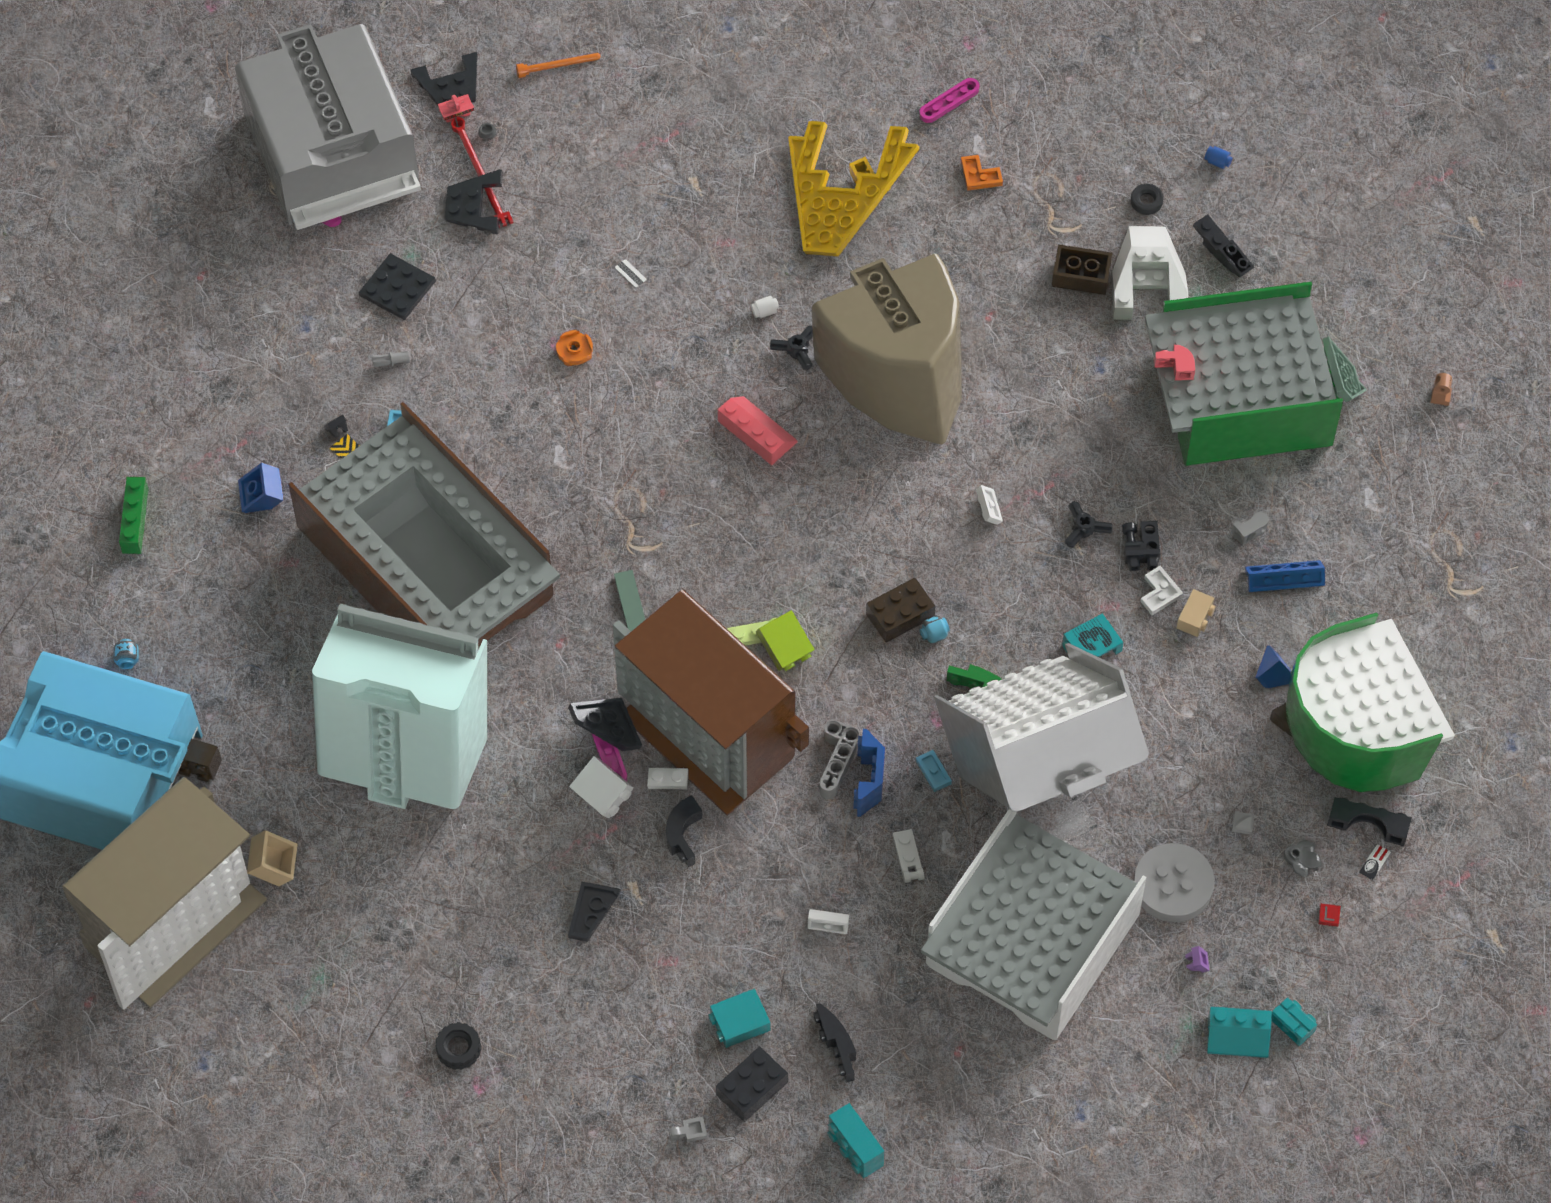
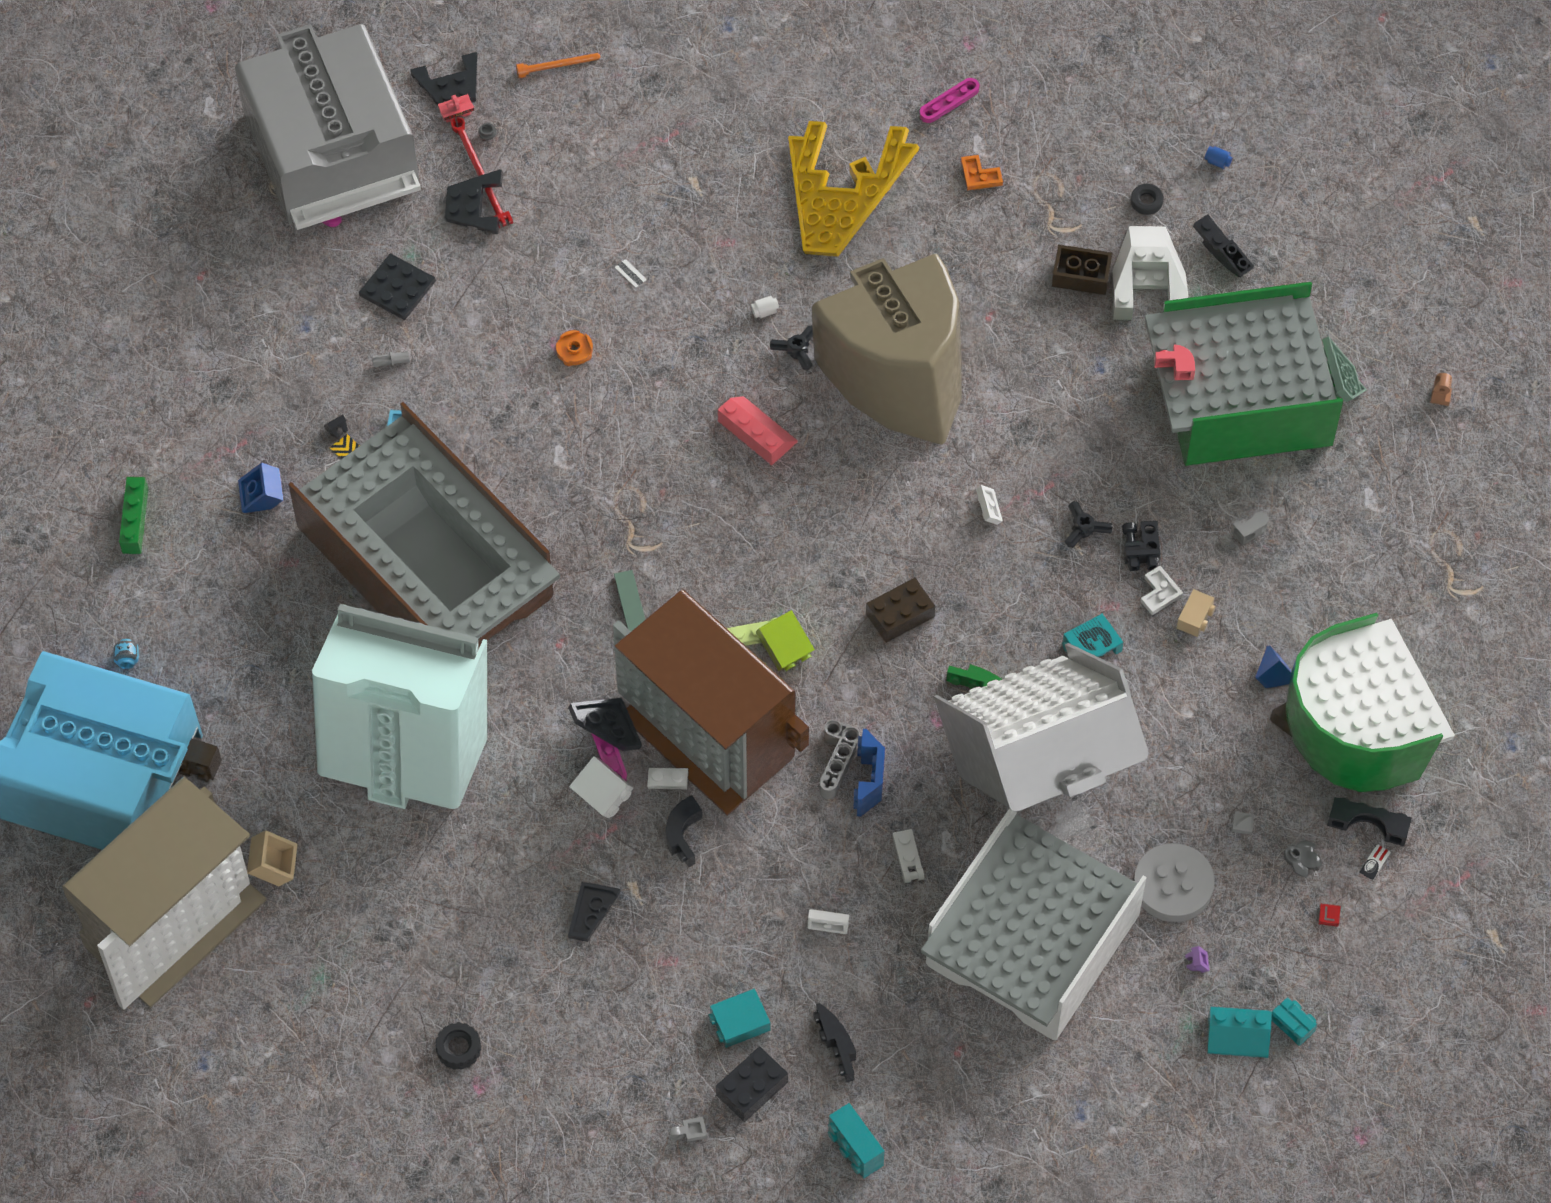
medium azure plate [916,750,952,792] -> none
medium azure head [920,615,950,643] -> none
blue fence [1245,560,1325,592] -> none

